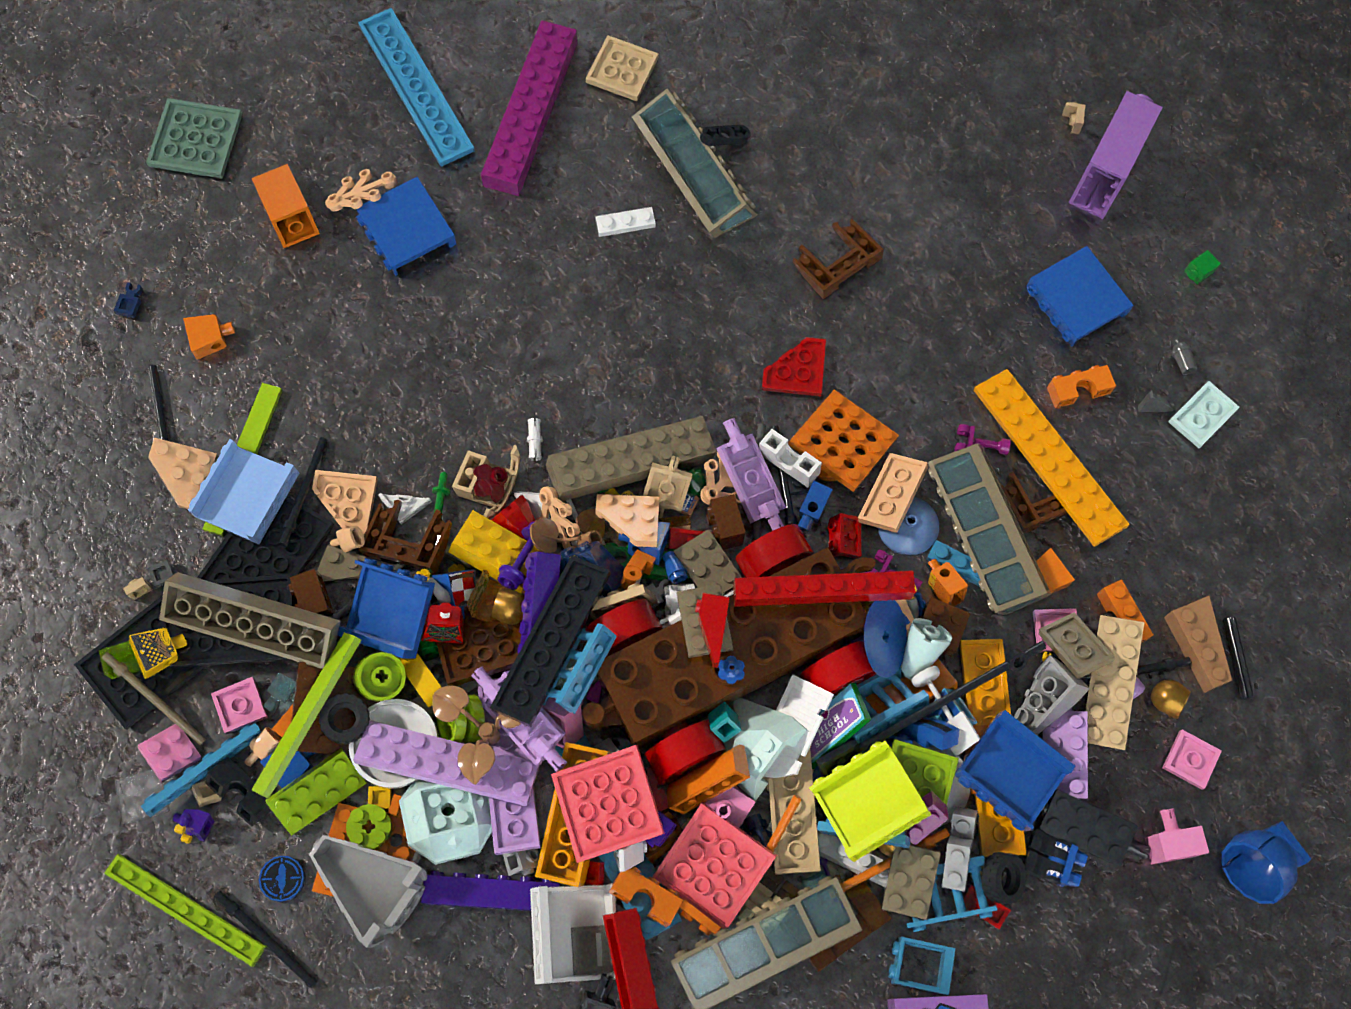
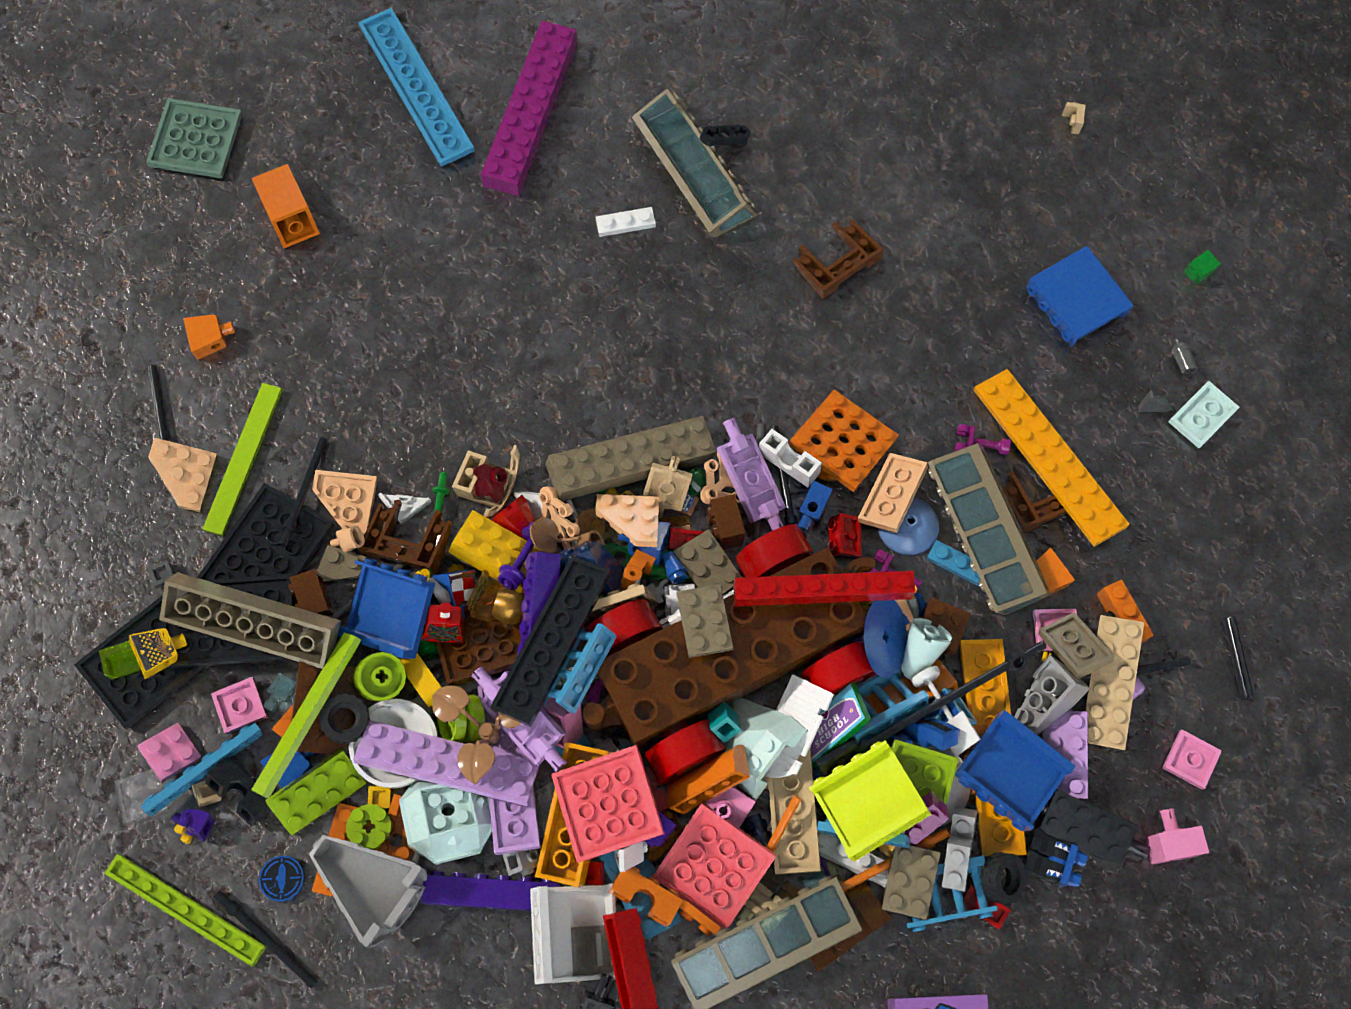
dark tan bar [101,652,206,745] -> none
dark blue plate [113,282,143,318] -> none
tan plate [123,577,153,600] -> none
light blue panel [188,439,300,544] -> none
light nougat piece [244,727,282,767] -> none
light nougat plant [325,169,398,211] -> none
blue panel [356,177,457,276] -> none
white pin [527,418,543,461] -> none
tan plate [586,35,659,101] -> none
red slope [695,593,730,668] -> none
blue plant [718,656,745,684] -> none
red plate [762,337,826,397] -> none
dark azure window [888,937,955,995] -> none
orange torso [926,559,968,607] -> none
orange arch [1047,365,1116,409] -> none
medium lavender brick [1069,91,1163,219] -> none
pearl gold helmet [1151,680,1191,719] -> none
medium nougat wedge [1164,596,1232,693] -> none
blue plate [1221,821,1311,904] -> none

